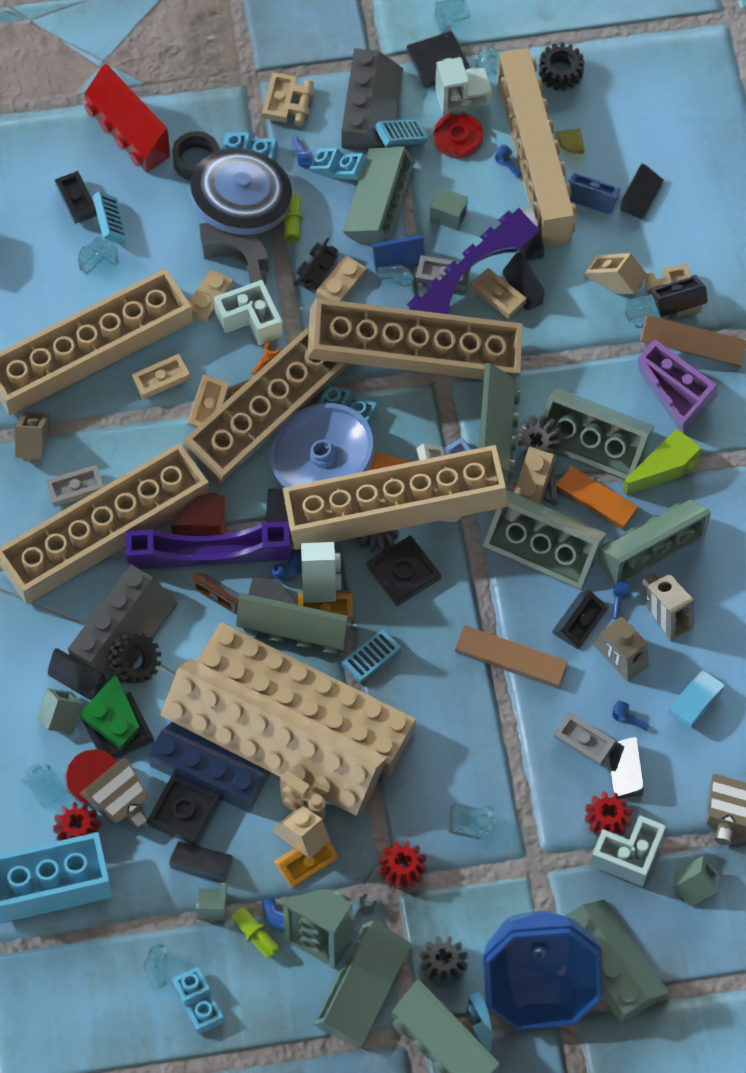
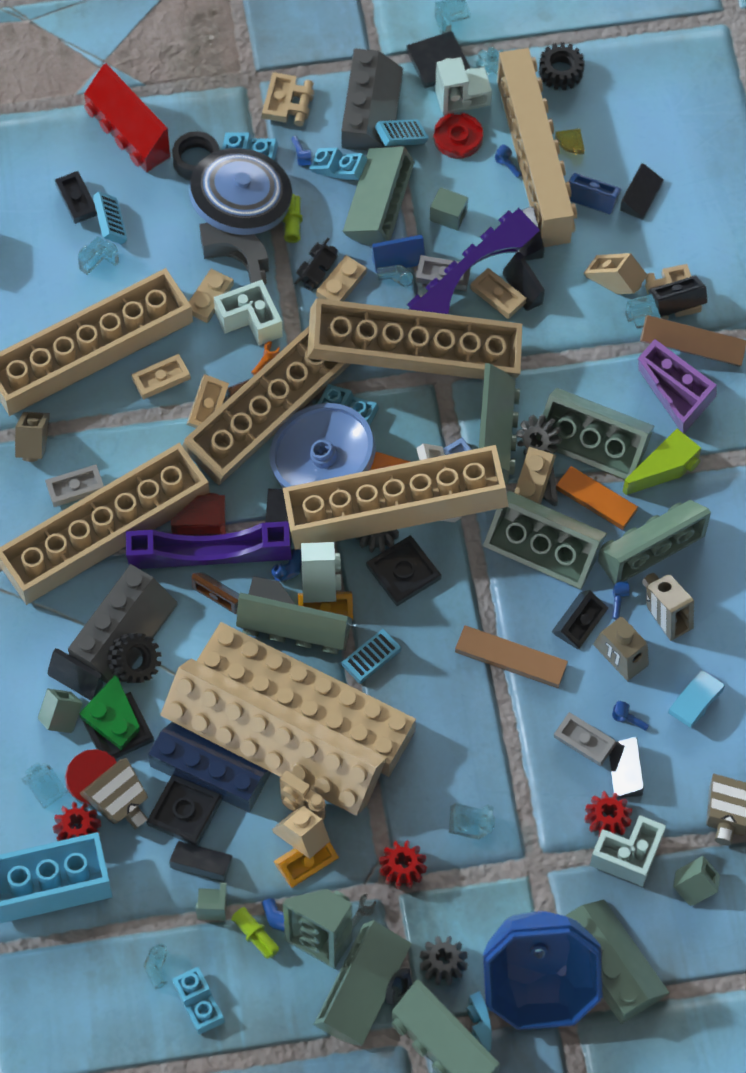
none -> black tile [386,968,413,1004]

